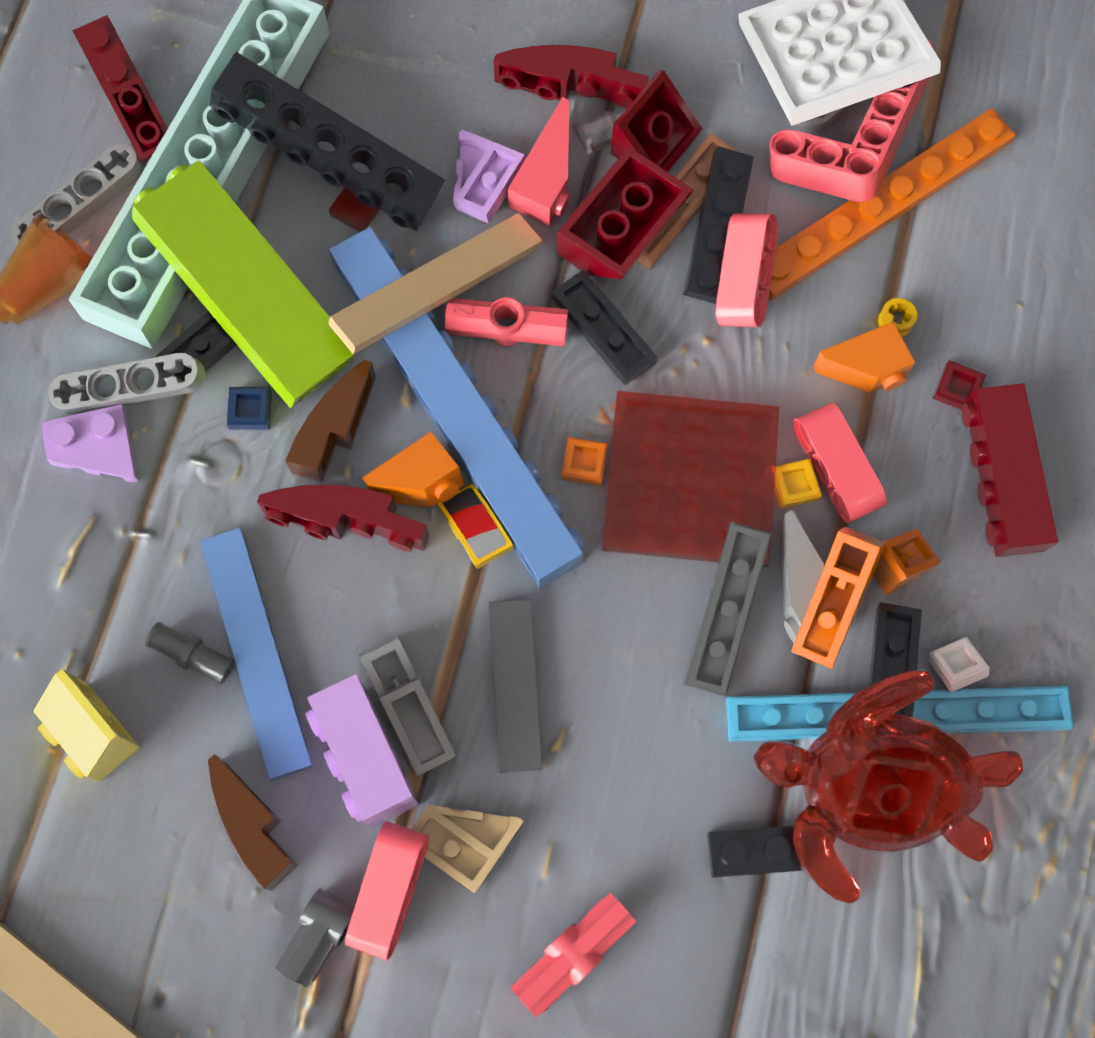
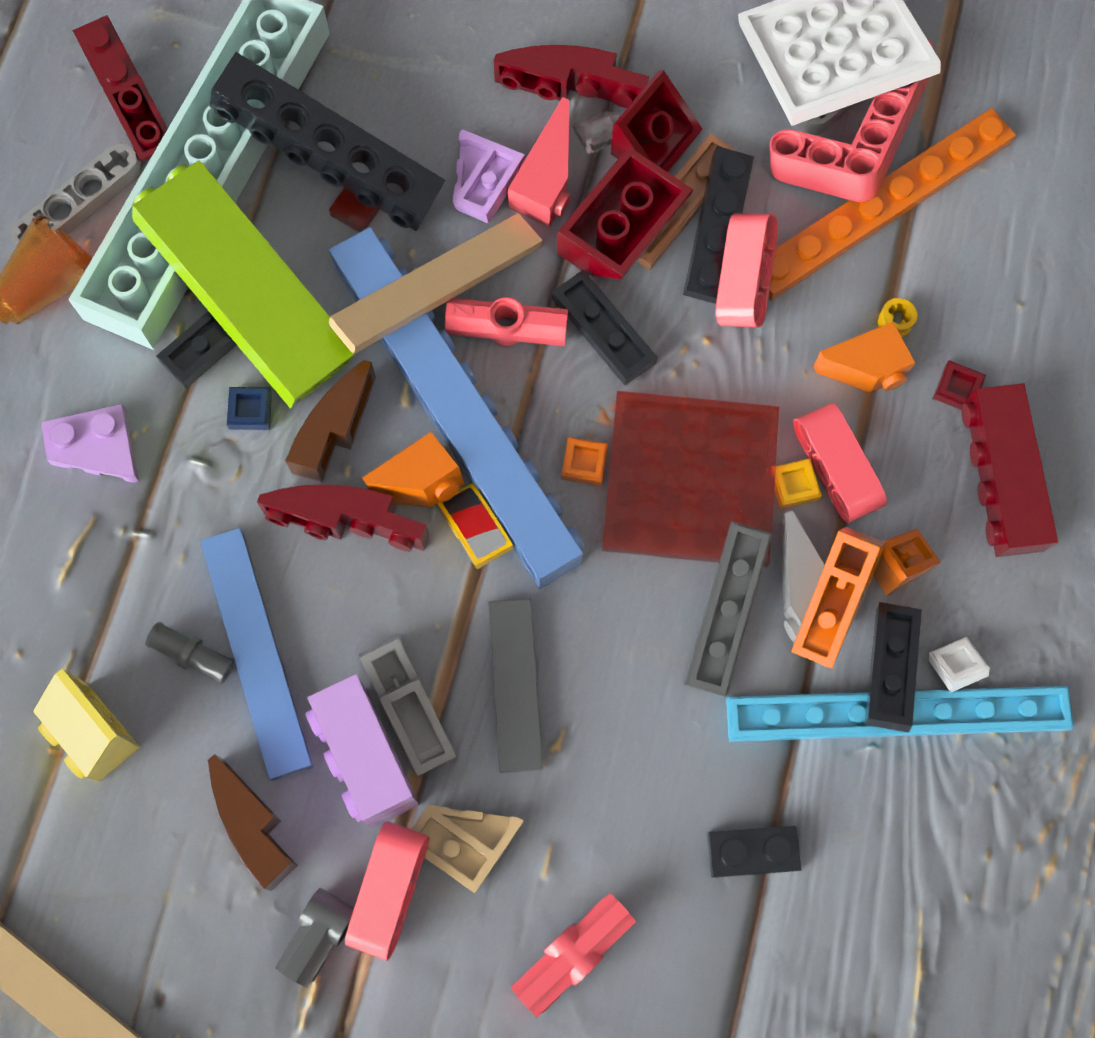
light grey beam [48,353,205,413] -> none
clear red animal [753,670,1023,903] -> none

